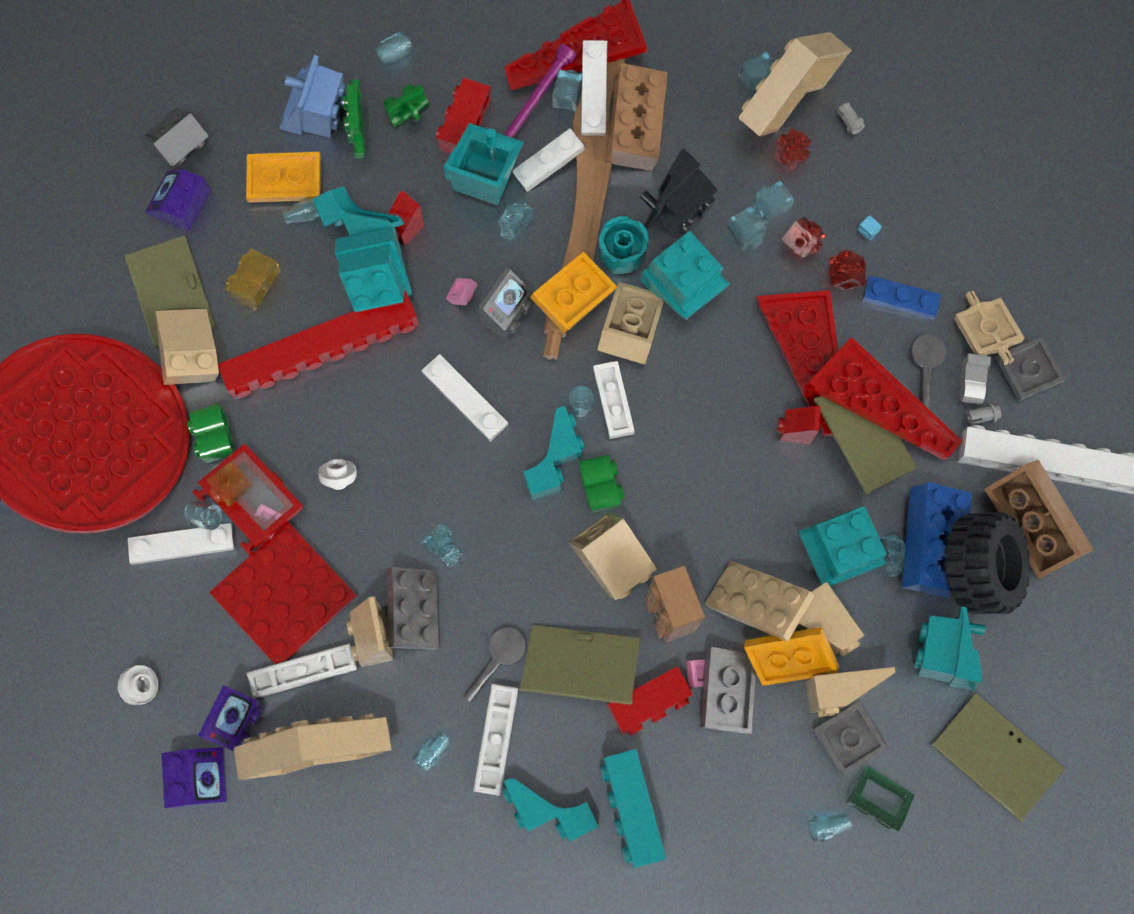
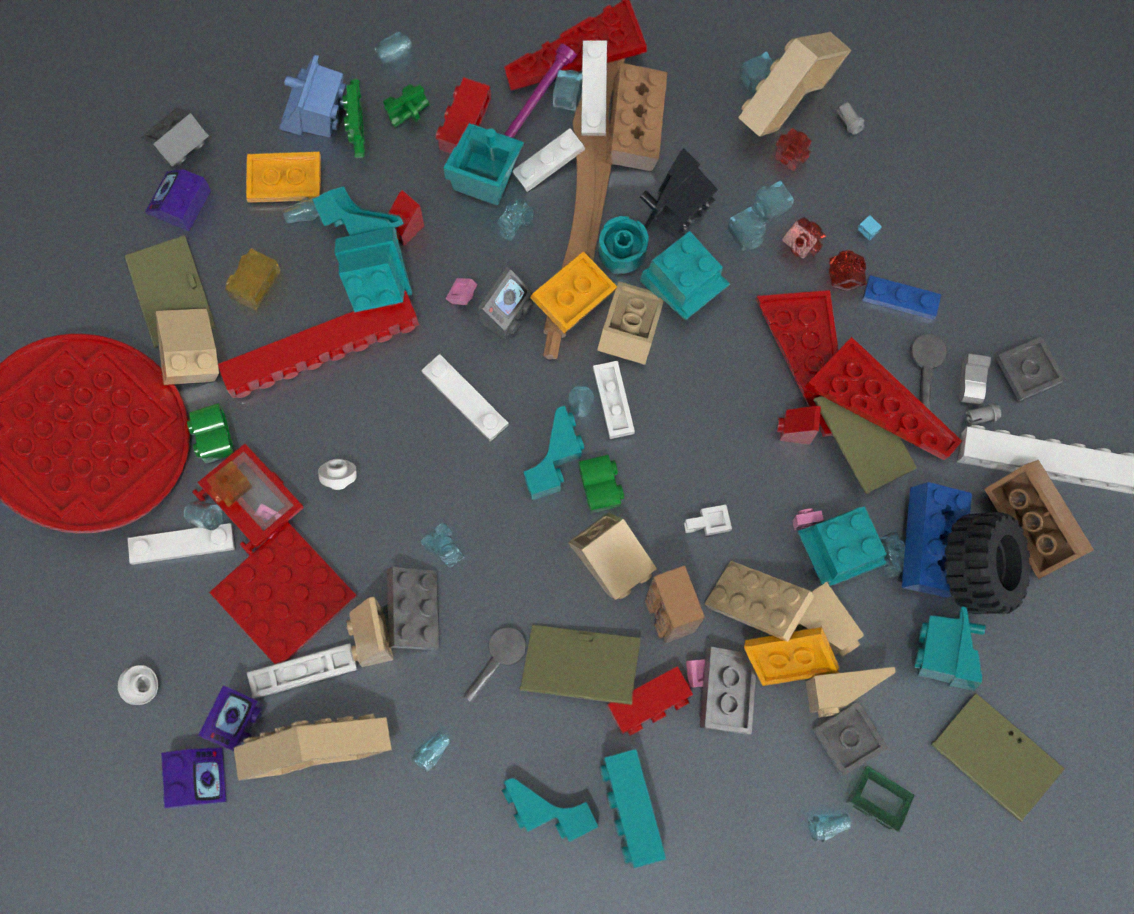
white plate [473,684,518,796] -> none
tan plate [954,291,1024,365] -> none
none -> white plate [683,505,732,536]
none -> bright pink plate [792,508,824,530]

